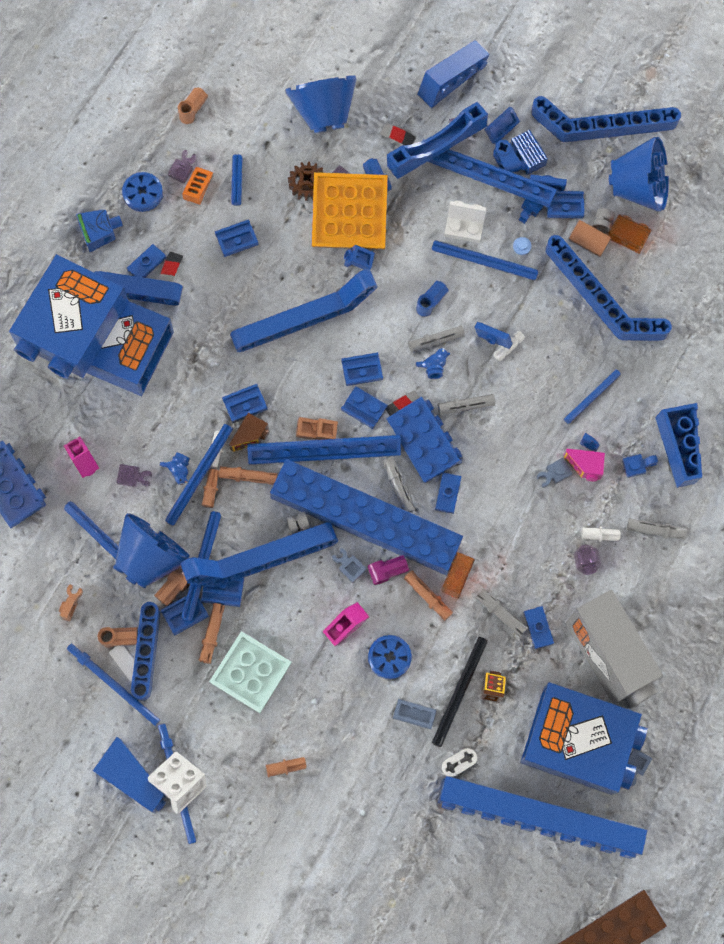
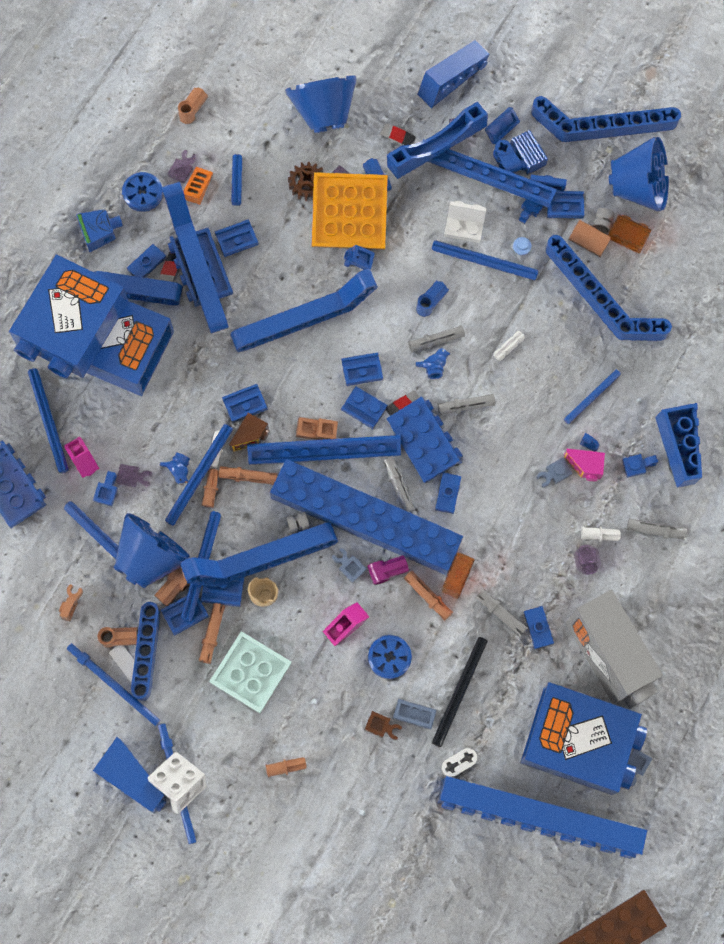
blue plate [474,322,513,349] -> none
reddish brown slope [480,671,506,703] -> none
none -> blue axle [28,368,69,473]
none -> blue plate [93,471,118,507]
none -> blue beam [162,182,229,334]
none -> blue bracket [167,228,233,307]
none -> tan hair [248,577,278,607]
none -> reddish brown plate [364,711,402,740]

